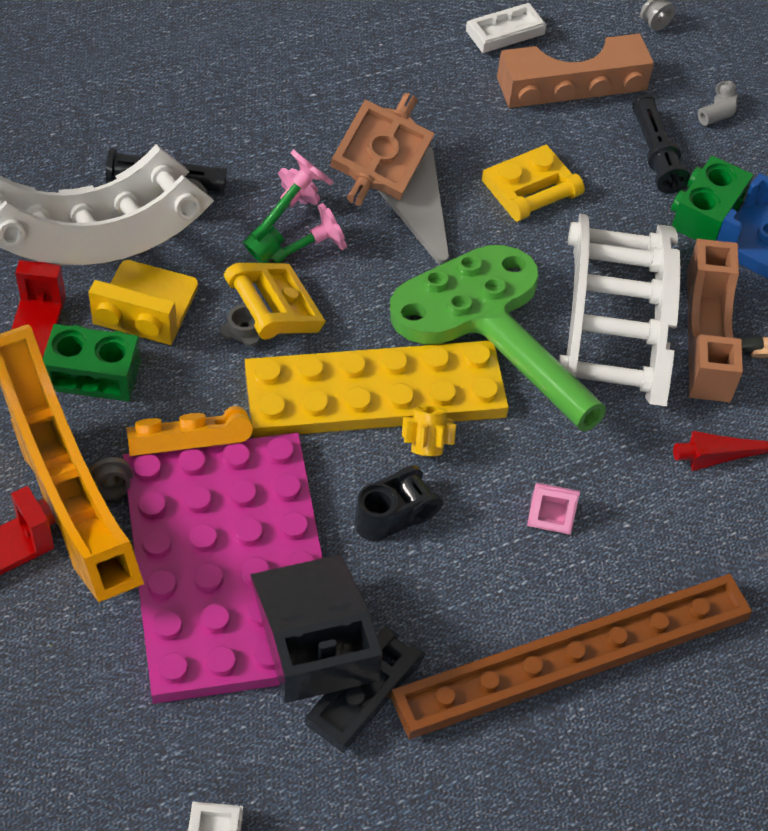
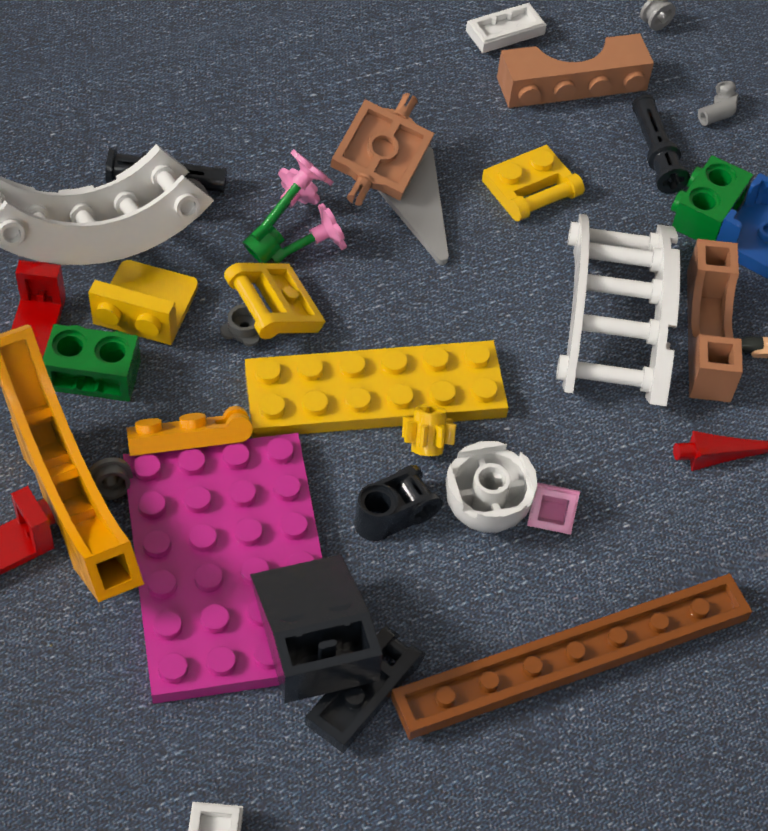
bright green piece [390,245,606,431] -> none
none -> white cylinder [446,441,537,533]

